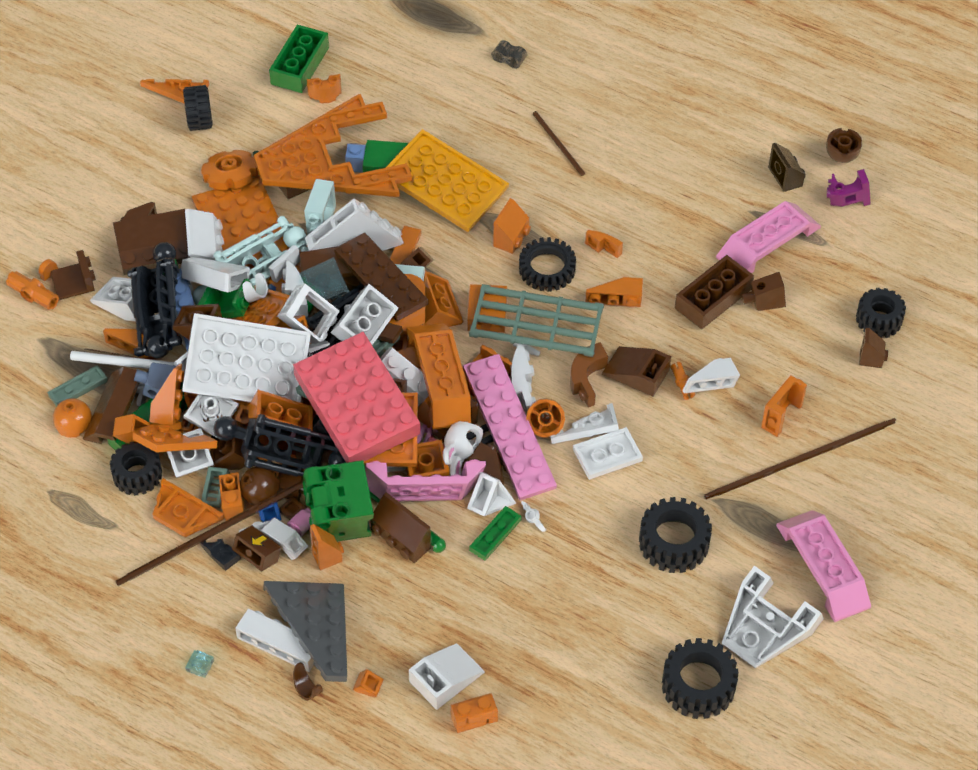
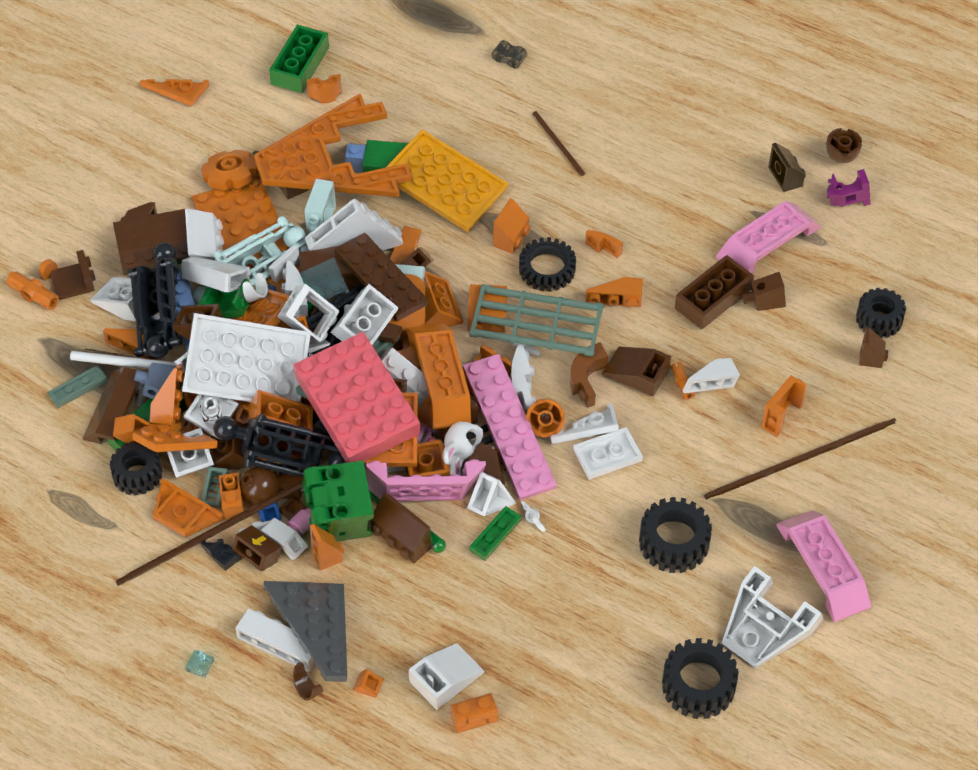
orange cylinder [53,398,92,438] -> none
black tyre [183,85,213,131] -> none

